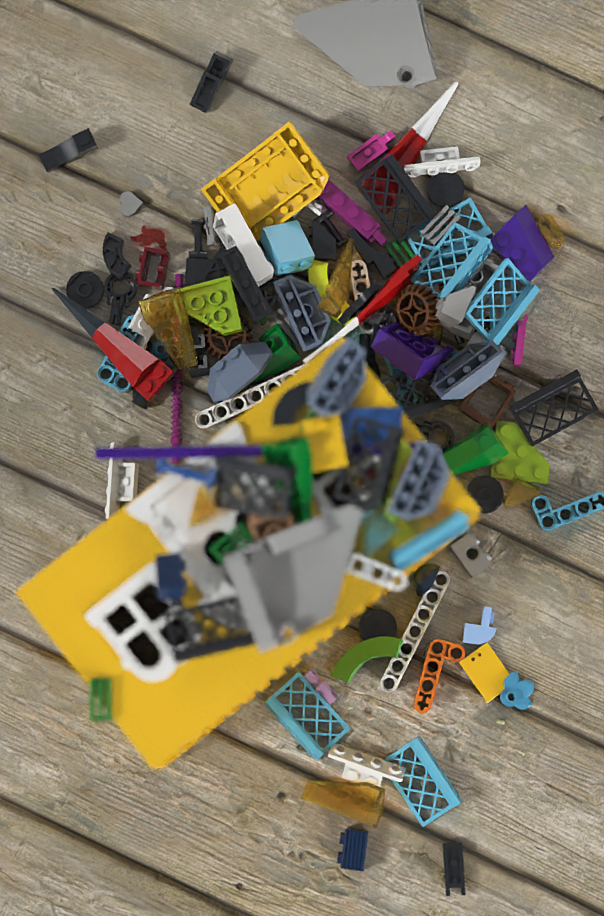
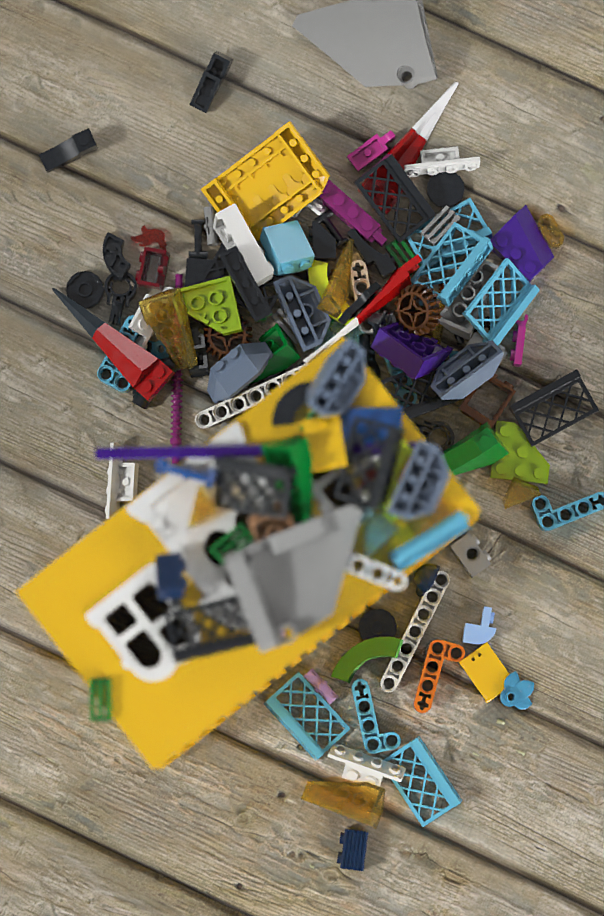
light grey tile [120,191,144,217] -> none
light grey slope [435,286,476,329] -> none
black hinge [442,842,466,896] -> none
black tile [466,475,504,514] -> none
none -> medium azure beam [351,679,401,753]

